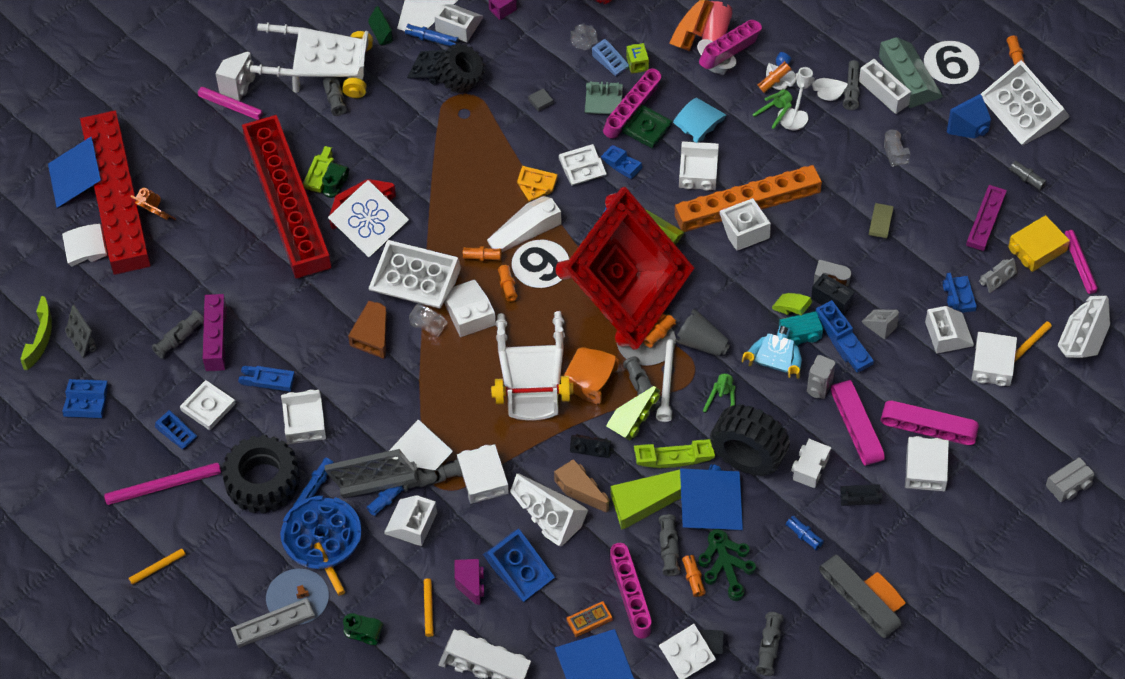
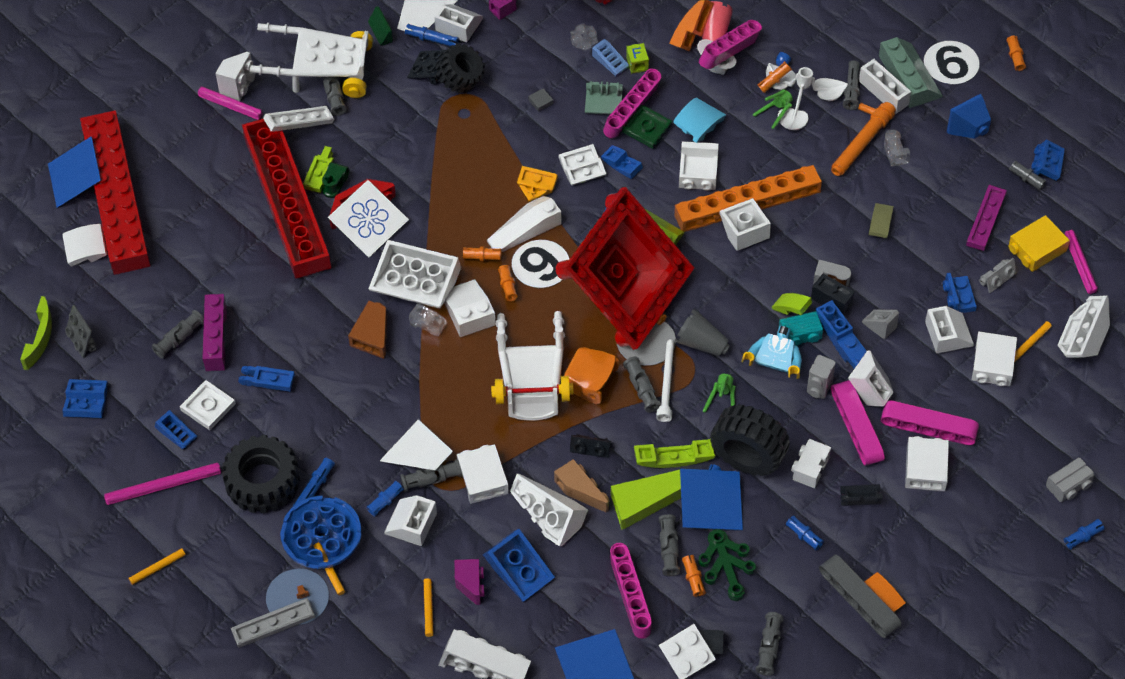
orange hinge [131,188,176,220] -> none
white panel [281,390,326,445] -> none
dark grey fence [325,449,417,498] -> none
dark green piece [343,613,384,645] -> none
tile [567,601,612,637] -> none
slope [606,386,661,440] -> none
orange pin [643,315,676,348] -> none
white slope [981,60,1070,146] -> none
none -> white tile [263,106,334,132]
none -> orange cylinder [831,102,896,176]
none -> white slope [848,351,893,406]
none -> blue bracket [1031,139,1065,181]
none -> blue pin [1064,519,1105,550]

